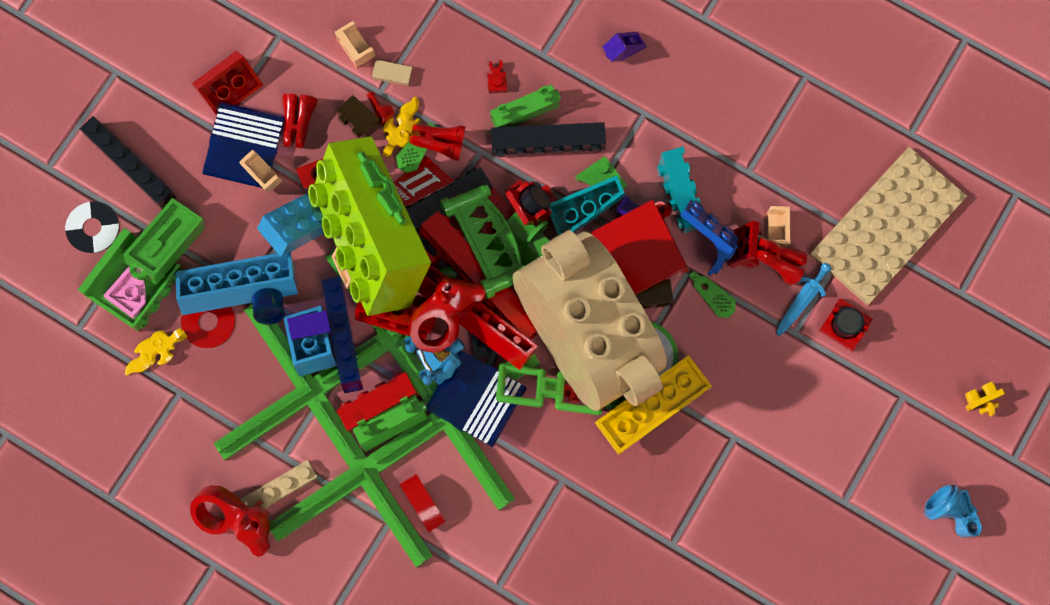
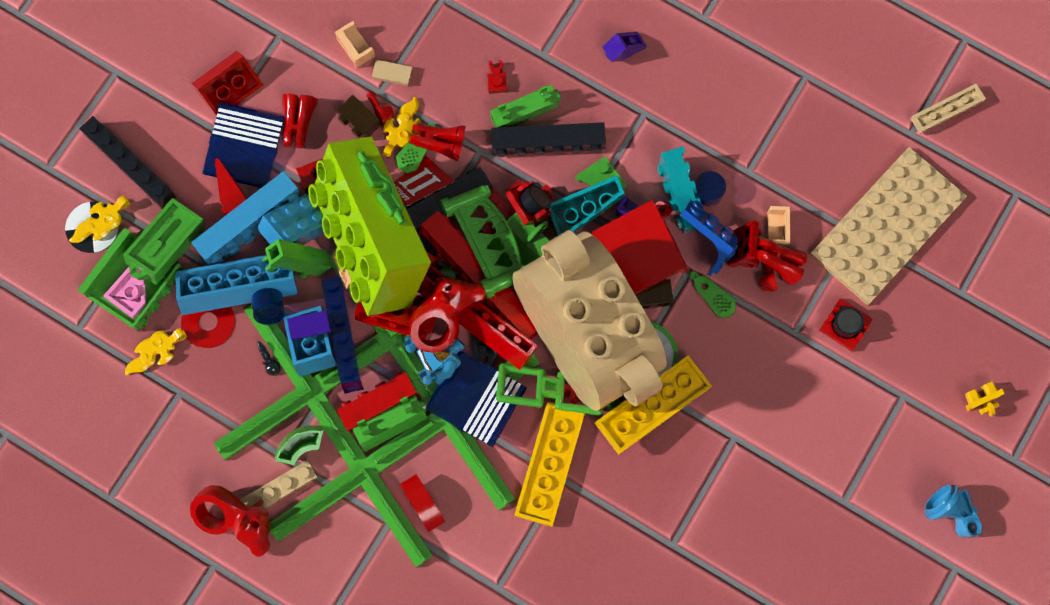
light nougat panel [239,150,283,193] -> none
dark azure sword [776,263,832,336] -> none
none -> yellow piece [69,195,131,243]
none -> dark azure brick [191,171,301,265]
none -> red slope [215,158,248,215]
none -> black bar [257,341,281,376]
none -> bright green brick [262,239,332,279]
none -> bright green brick [275,425,323,465]
none -> yellow plate [514,402,585,527]
none -> clear blue piece [695,171,726,207]
none -> red bar [760,264,778,292]
none -> tan plate [910,84,986,134]

